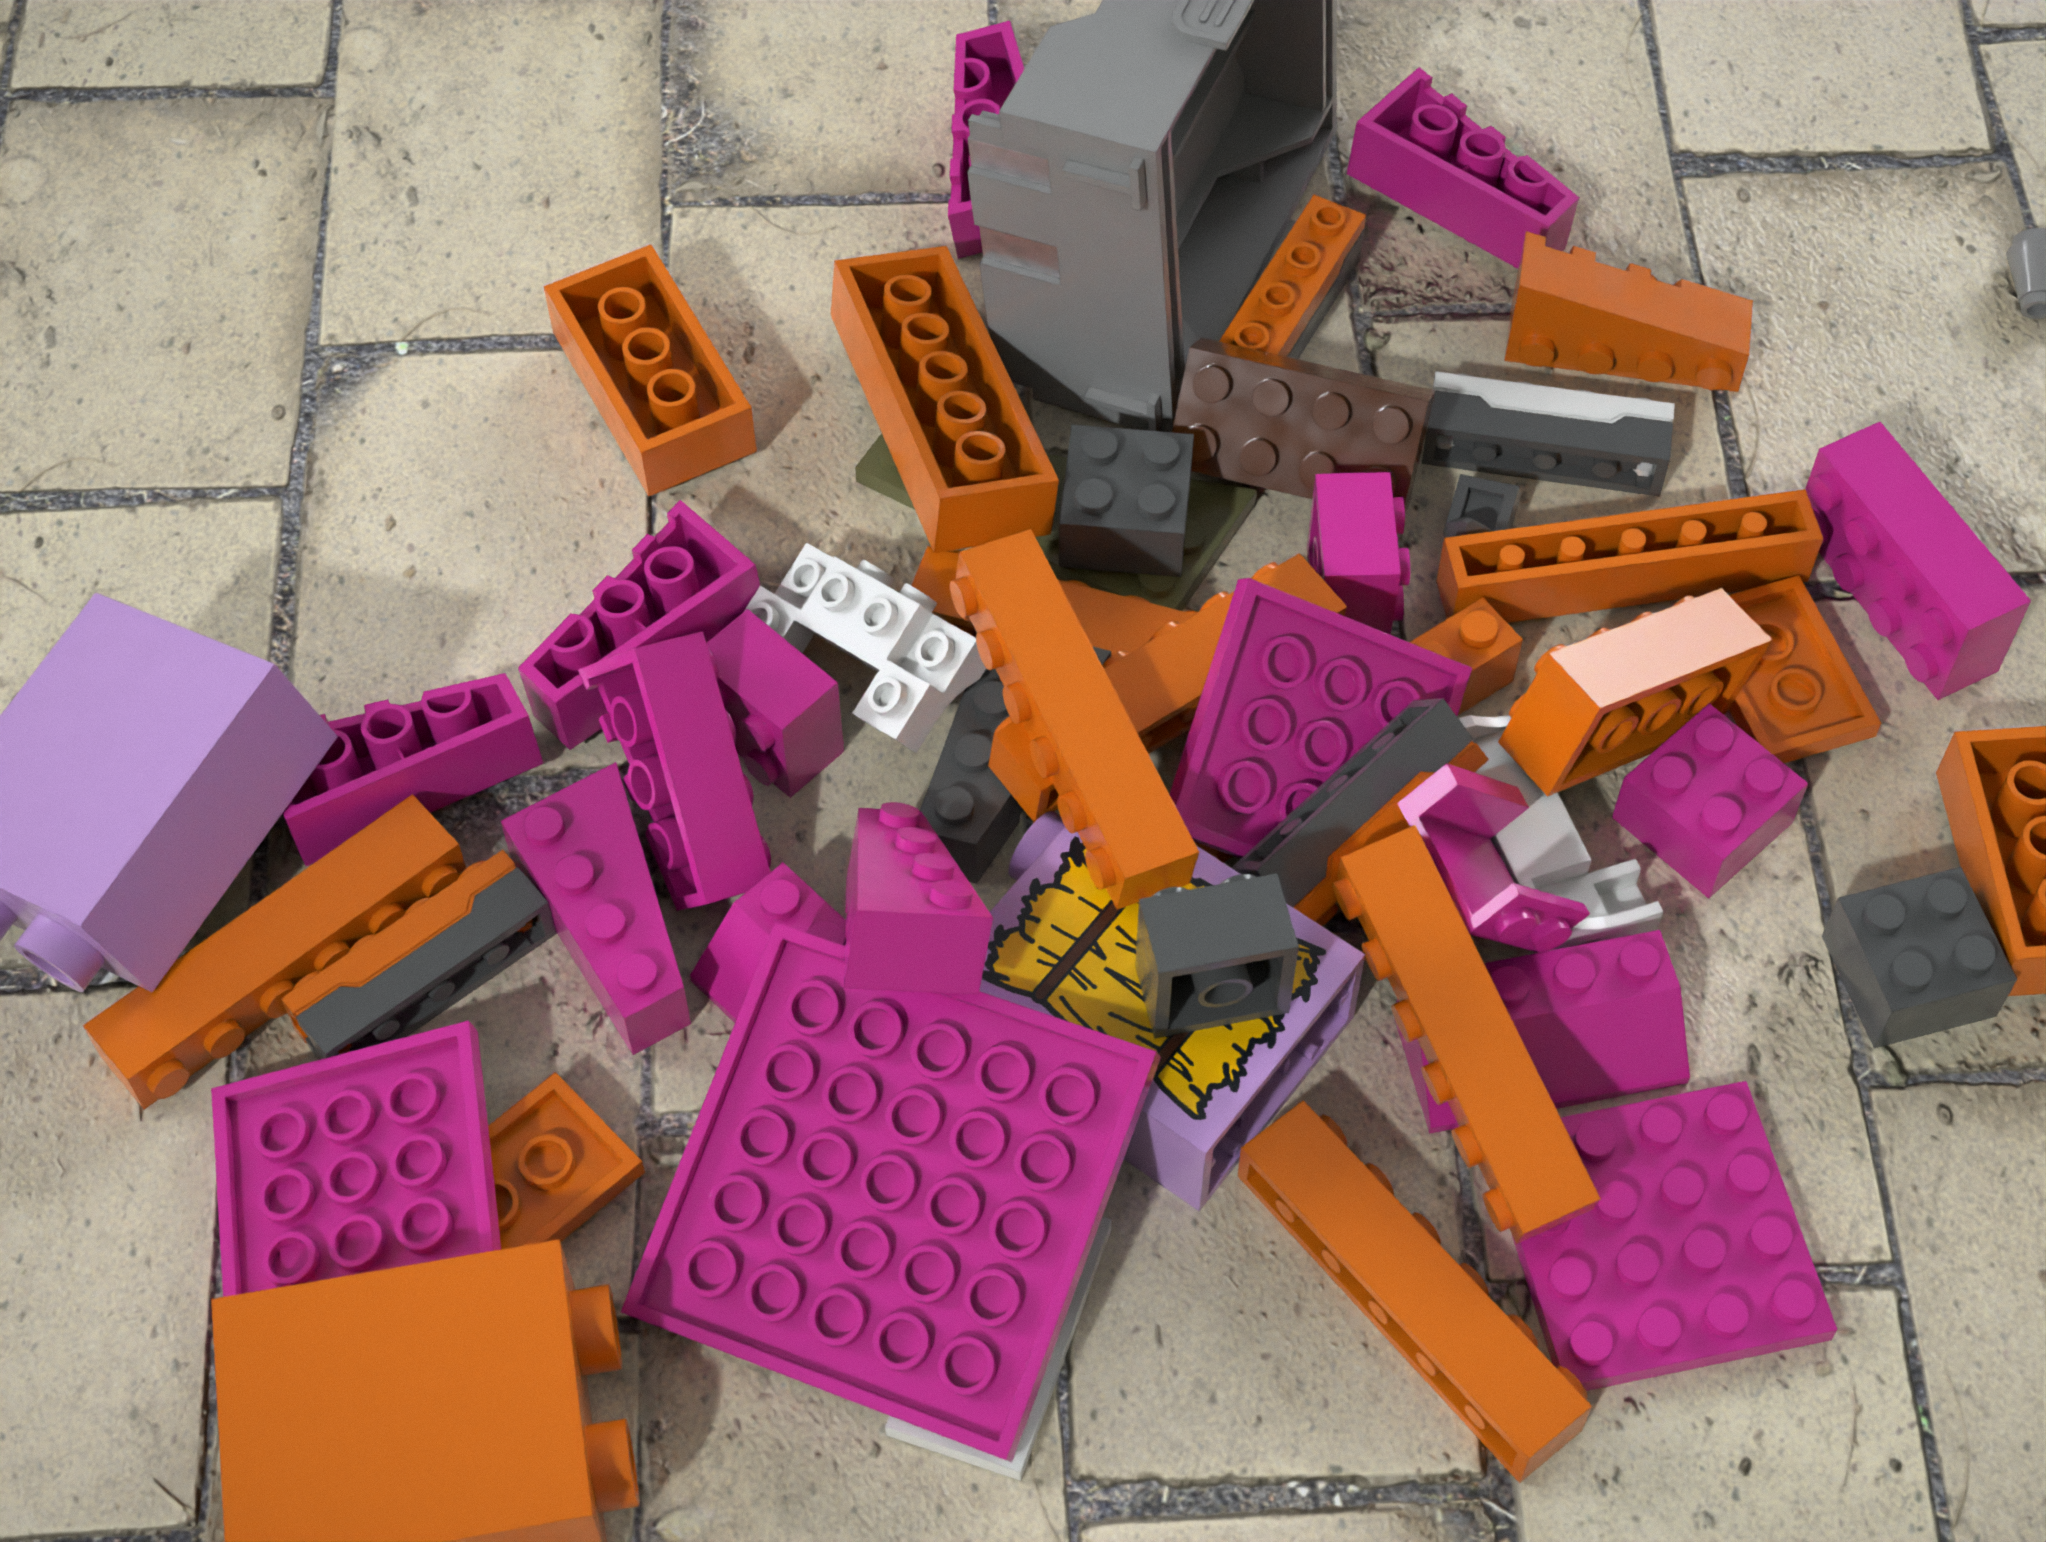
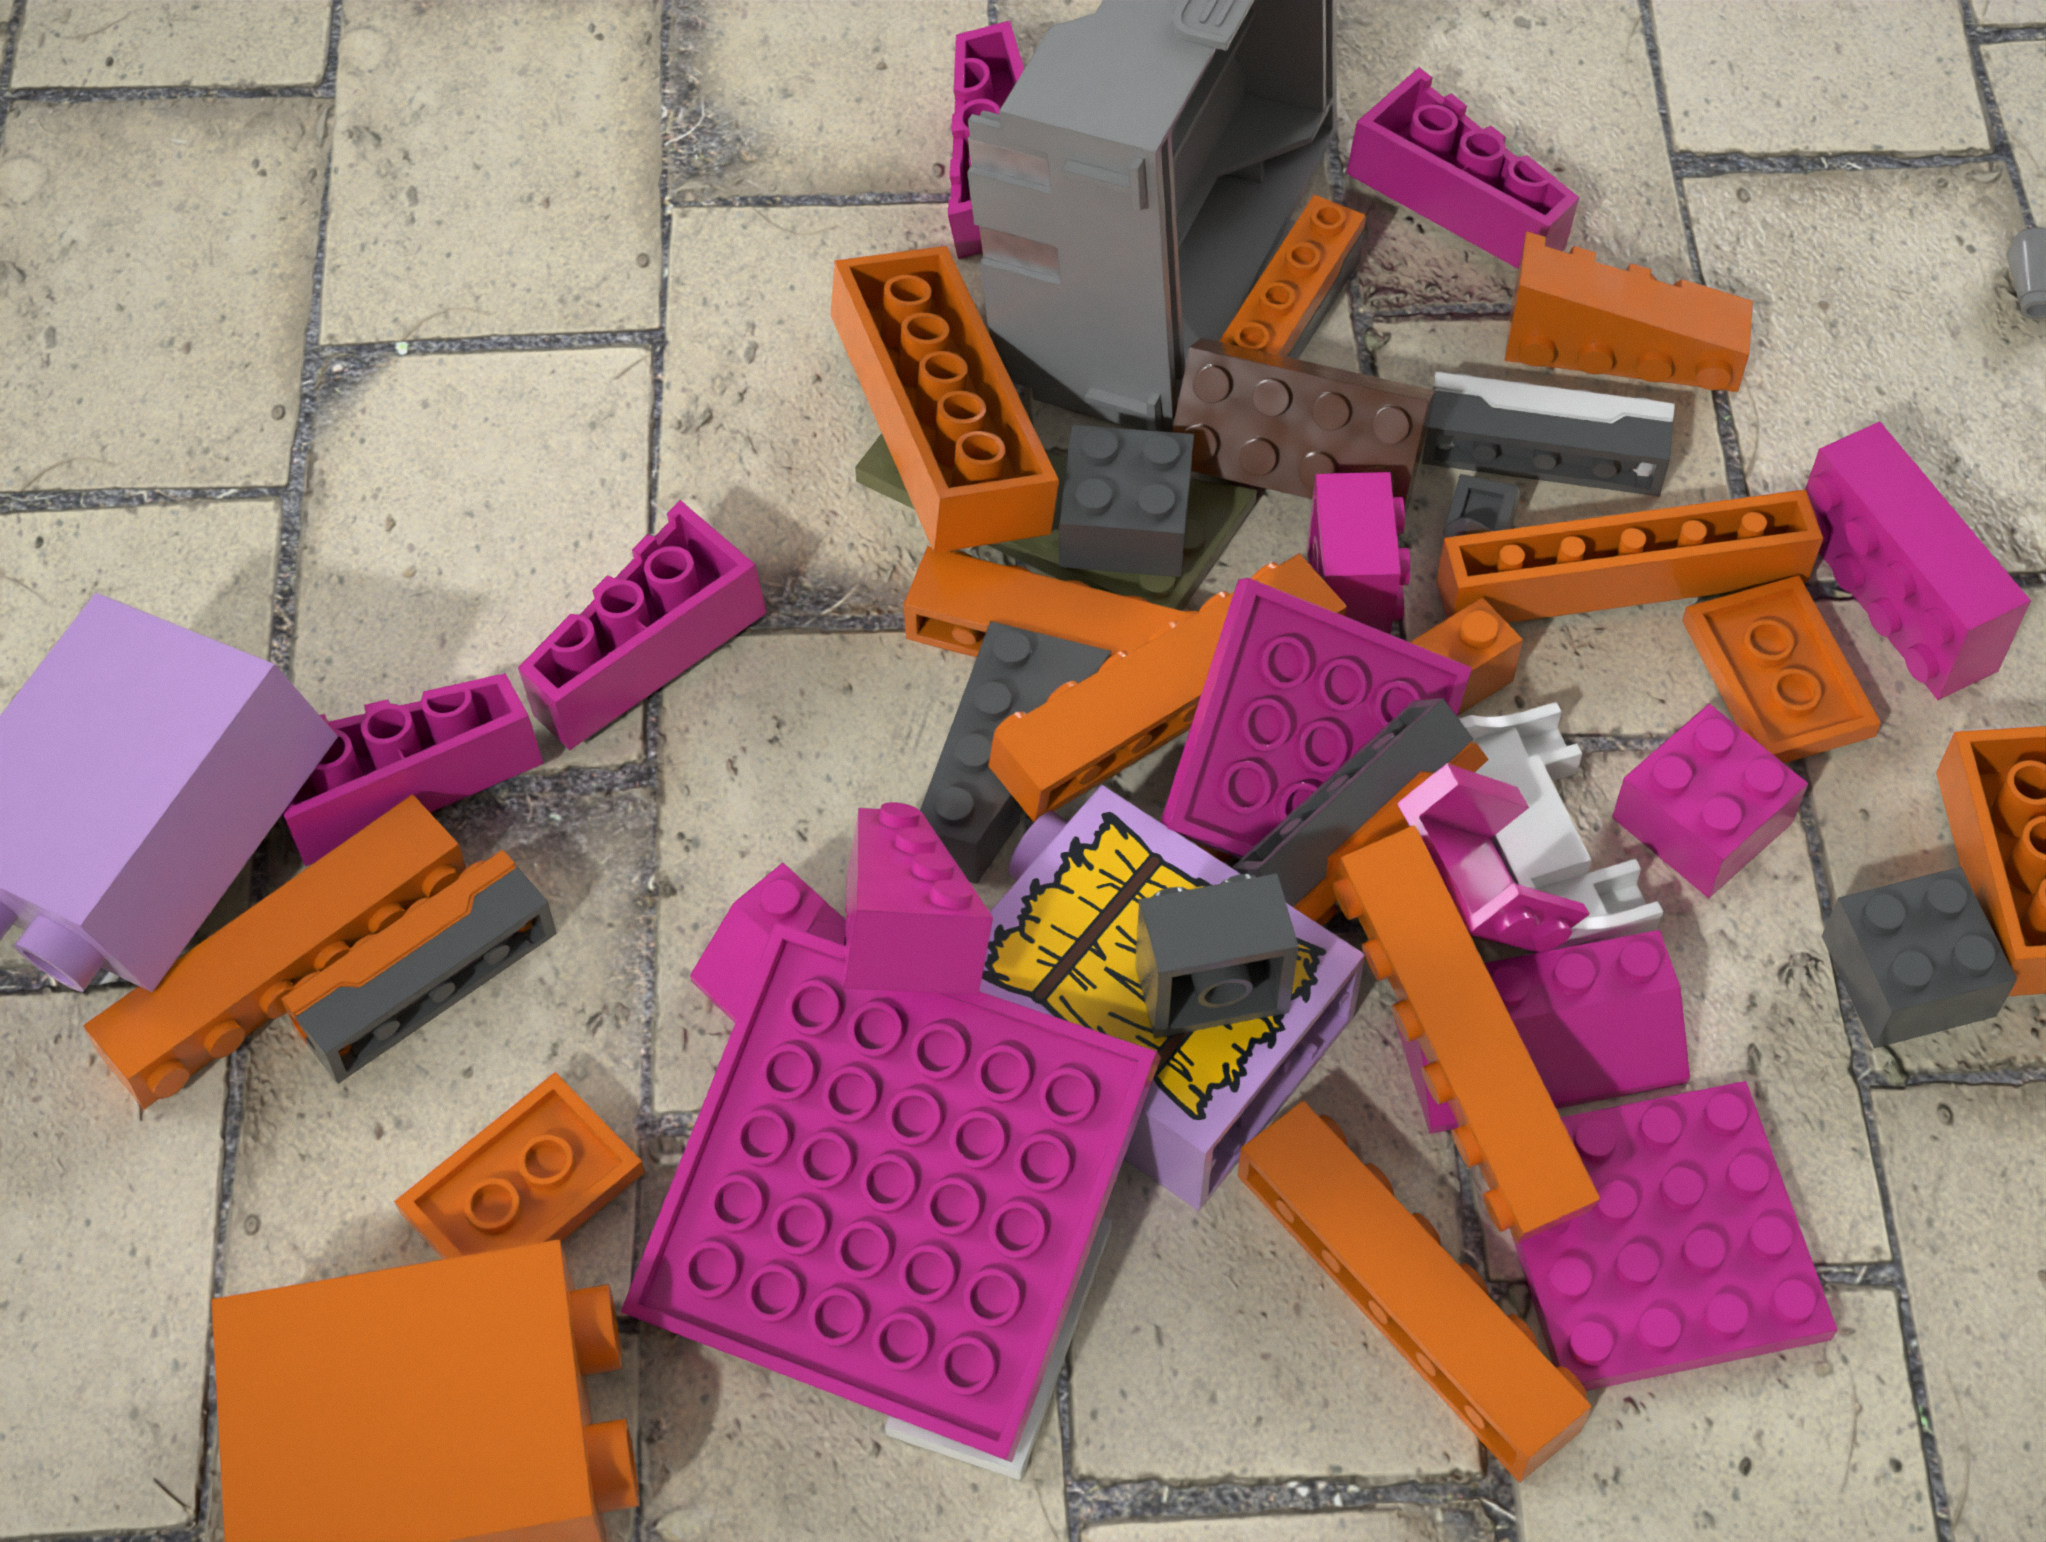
dark pink plate [211,1020,501,1297] -> none
dark pink wedge [501,762,691,1055] -> none
orange brick [544,244,757,497] -> none
dark pink wedge [578,631,771,911] -> none
dark pink brick [706,609,844,798] -> none
white bracket [744,543,986,753] -> none
orange brick [950,529,1199,910] -> none
orange brick [1498,588,1772,797] -> none

